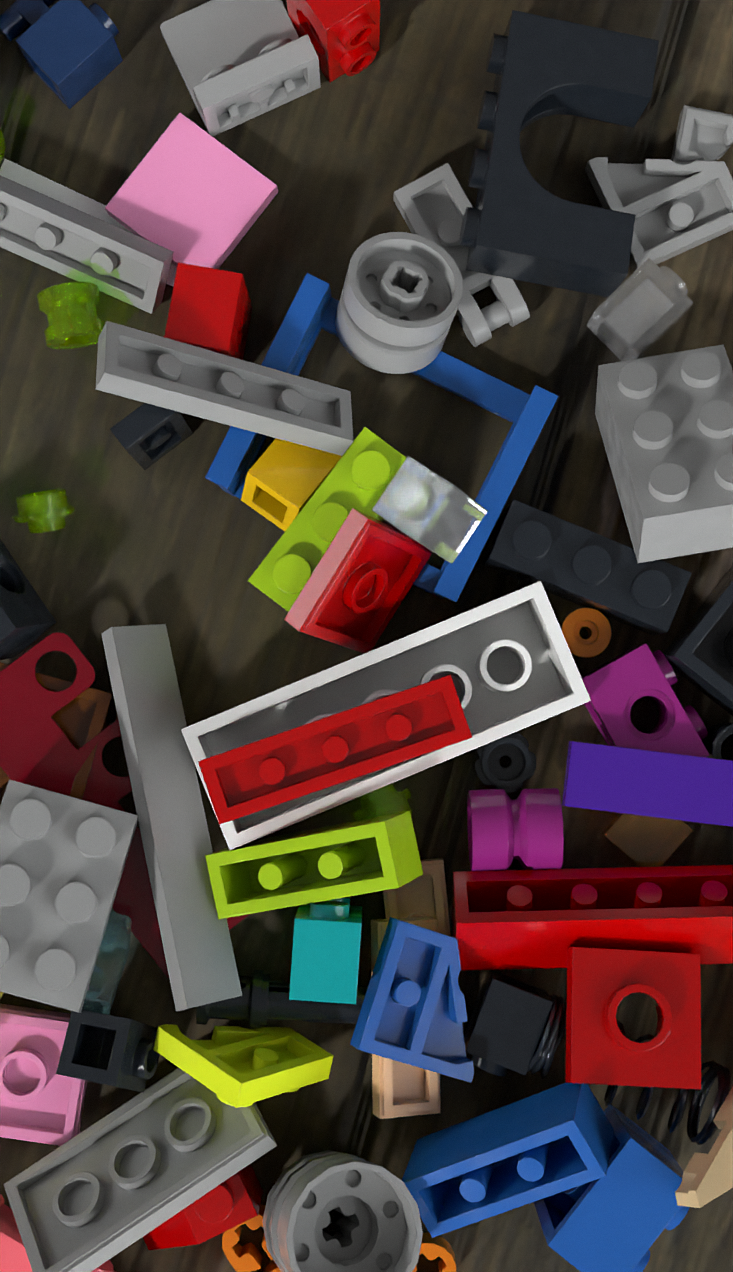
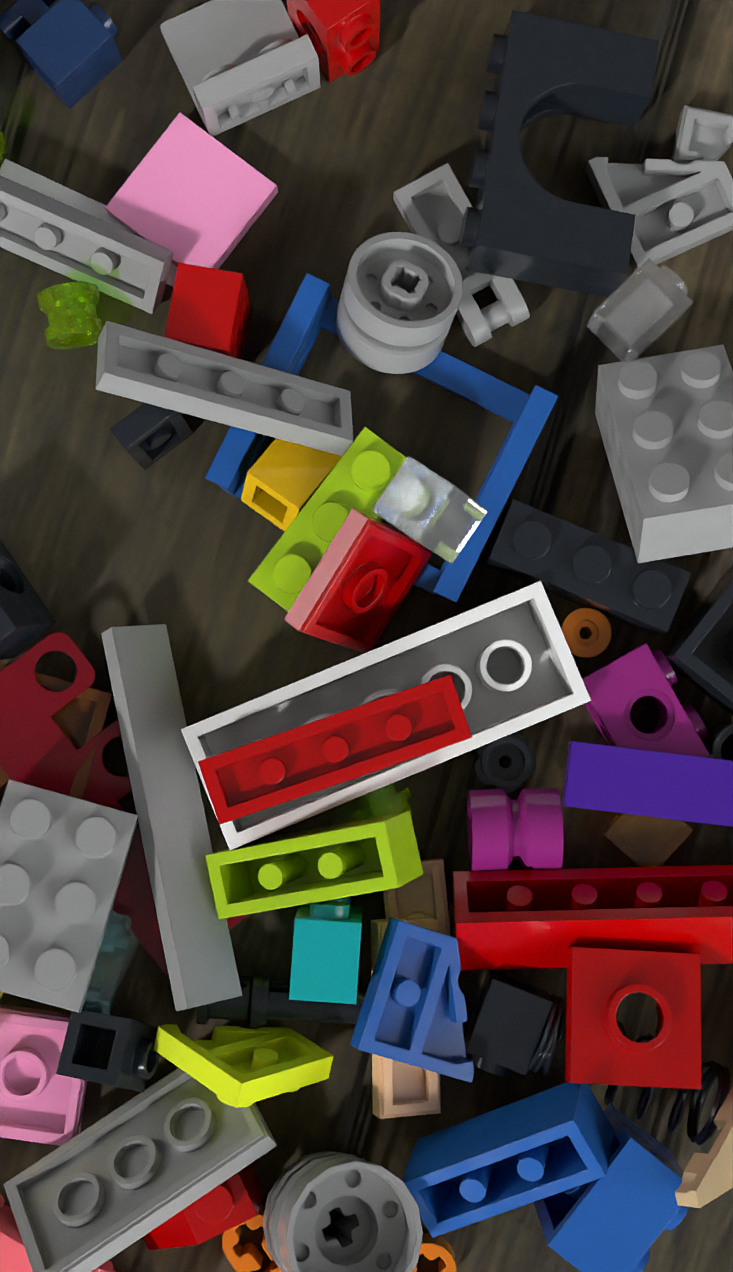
clear neon green plate [13,488,75,533] -> none

